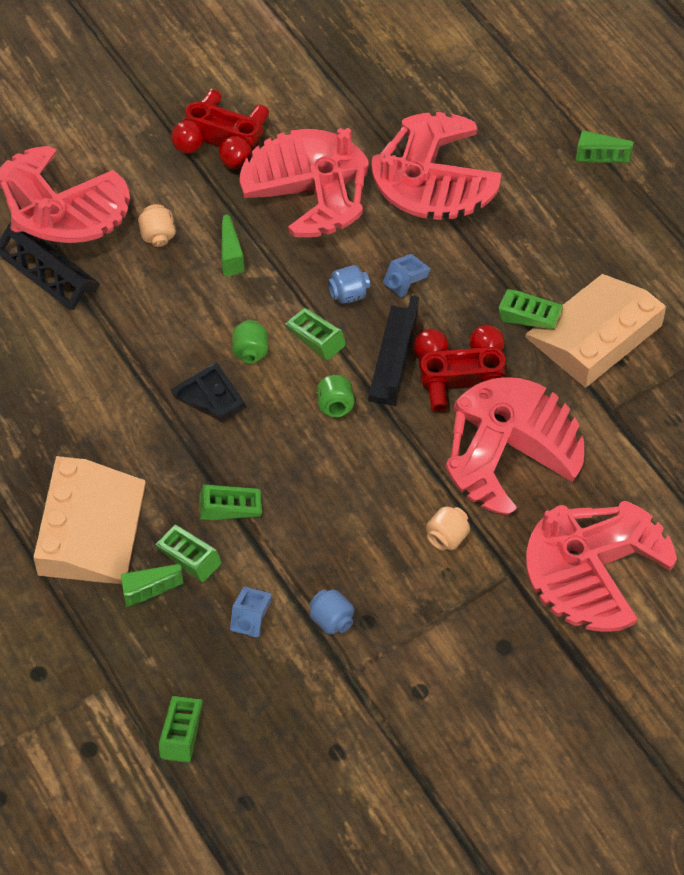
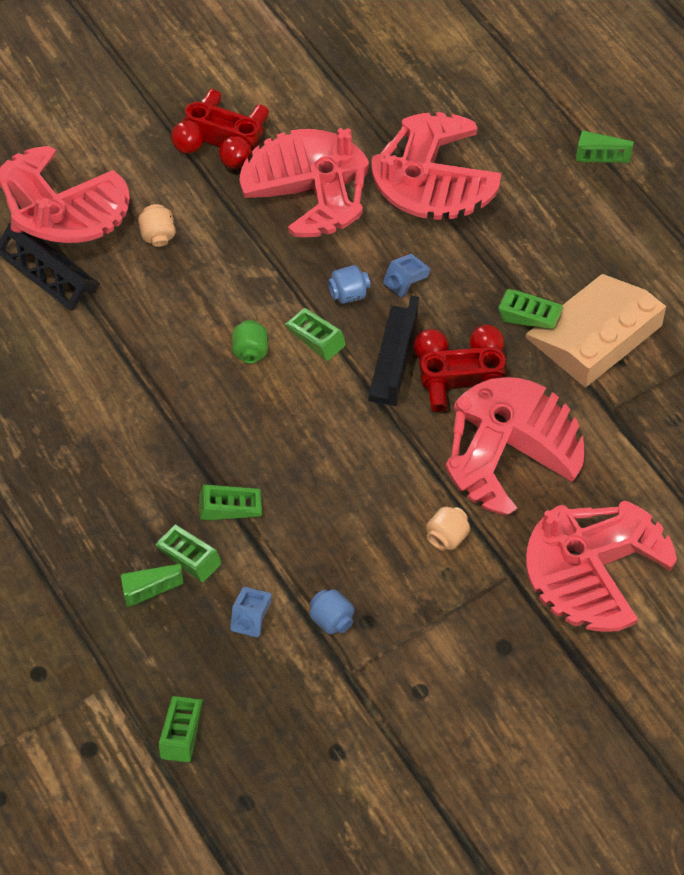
light nougat slope [34,456,146,584] -> none
black wing [170,362,247,422] -> none
bright green slope [221,215,245,277] -> none
bright green head [316,375,355,417] -> none

